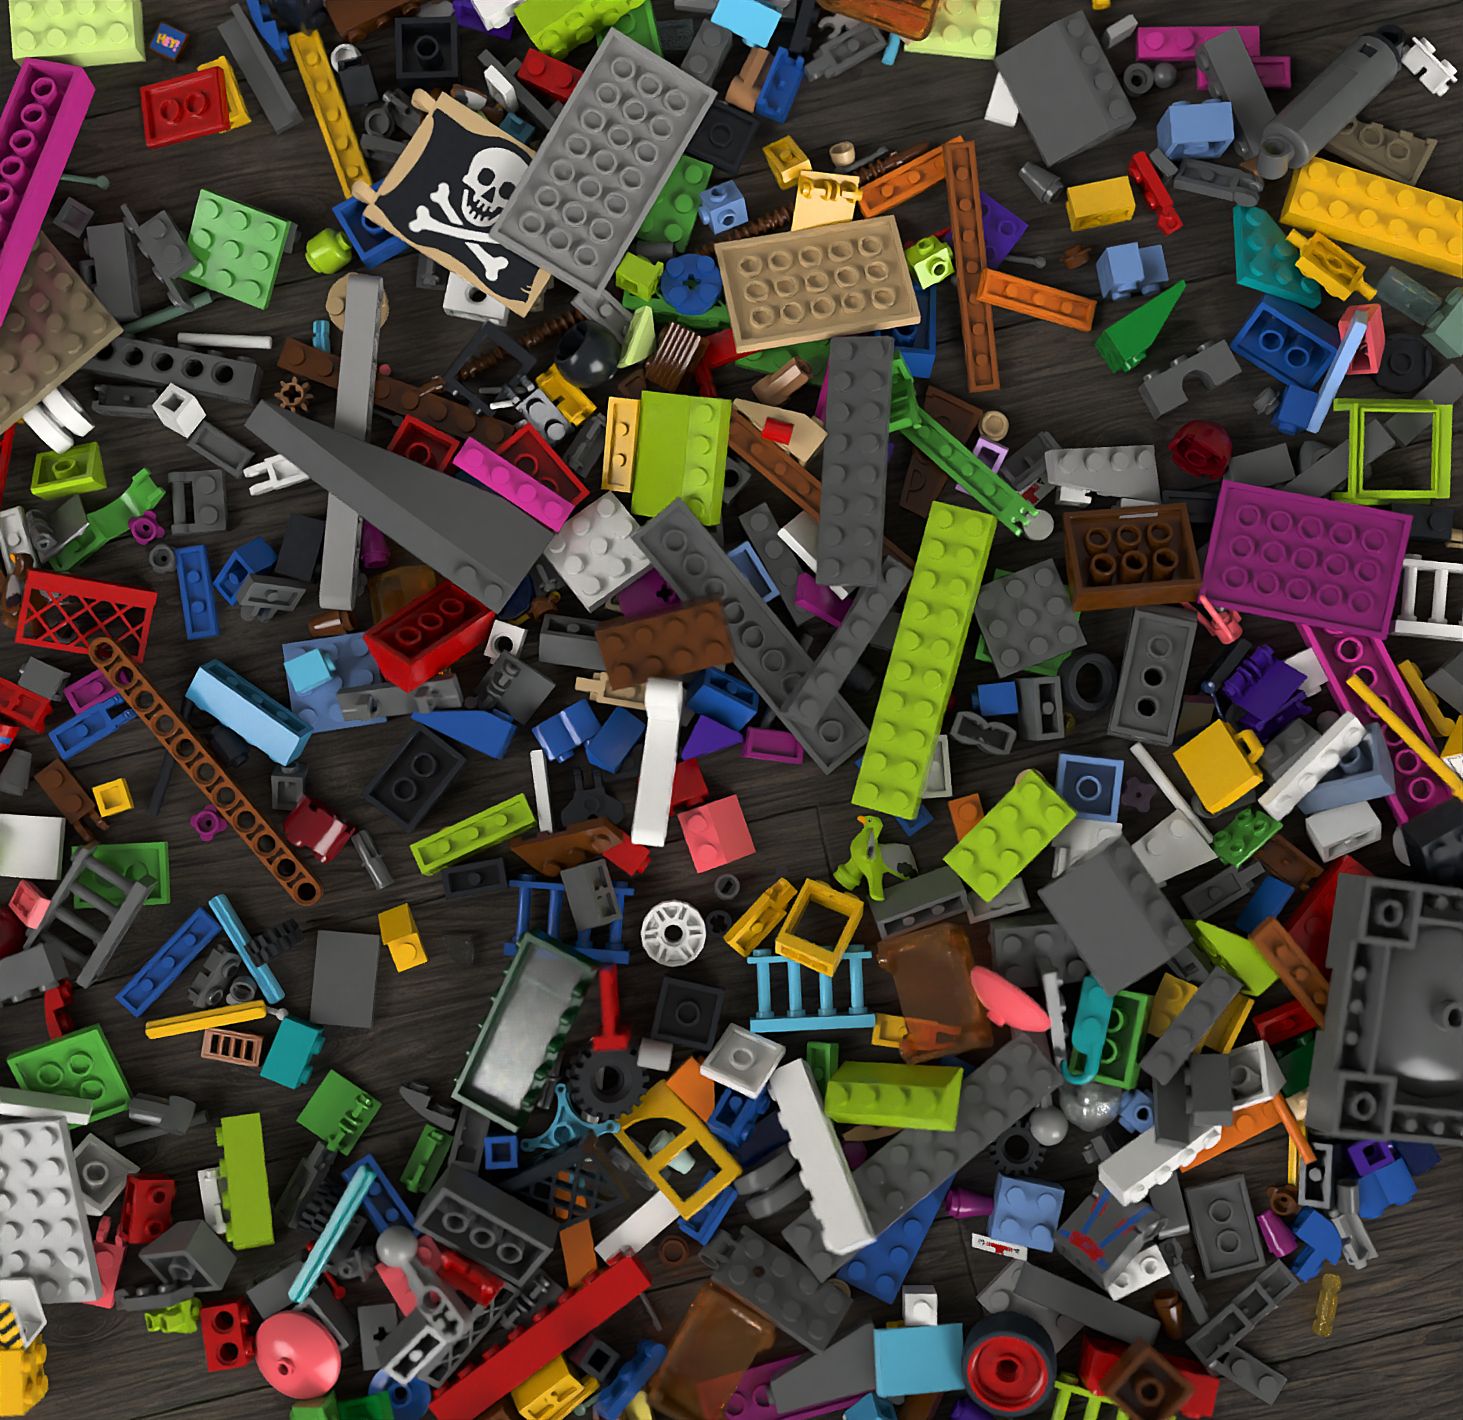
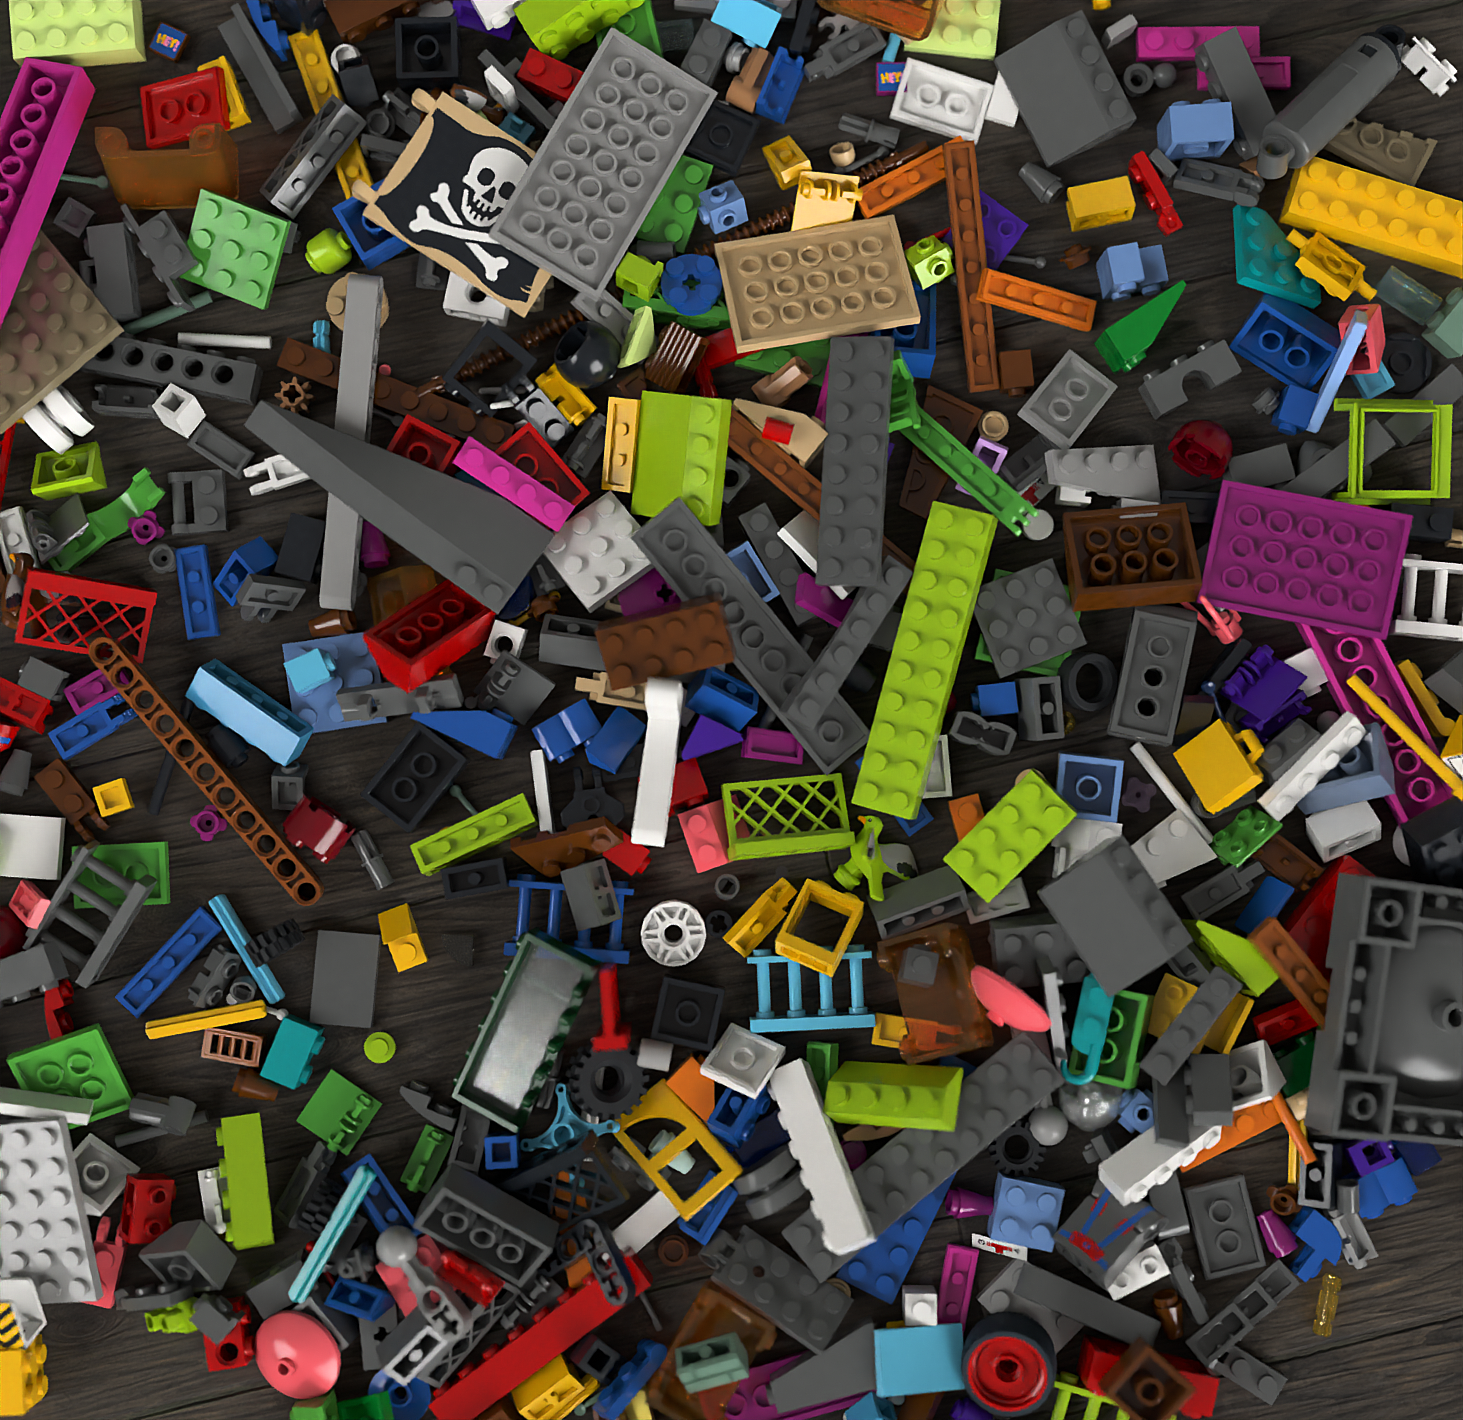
none -> clear orange windscreen [95,123,239,210]
none -> dark grey brick [189,1292,246,1345]
none -> reddish brown cone [231,1067,281,1102]
none -> dark grey fence [259,94,367,219]
none -> blue slope [324,1275,396,1322]
none -> lime plate [364,1032,396,1063]
none -> sand green hinge [449,785,478,816]
none -> black beam [536,1217,636,1306]
none -> sand green brick [675,1332,749,1394]
none -> lime fence [721,773,856,861]
none -> light grey plate [723,42,750,74]
none -> dark grey axle [839,113,900,149]
none -> tile [875,62,907,96]
none -> white tile [889,57,994,145]
none -> dark grey brick [897,944,939,988]
none -> dark pink tile [937,1243,979,1335]
none -> reddish brown brick [997,349,1034,398]
none -> light grey plate [1017,349,1118,449]
none -> medium azure tile [1350,361,1395,399]

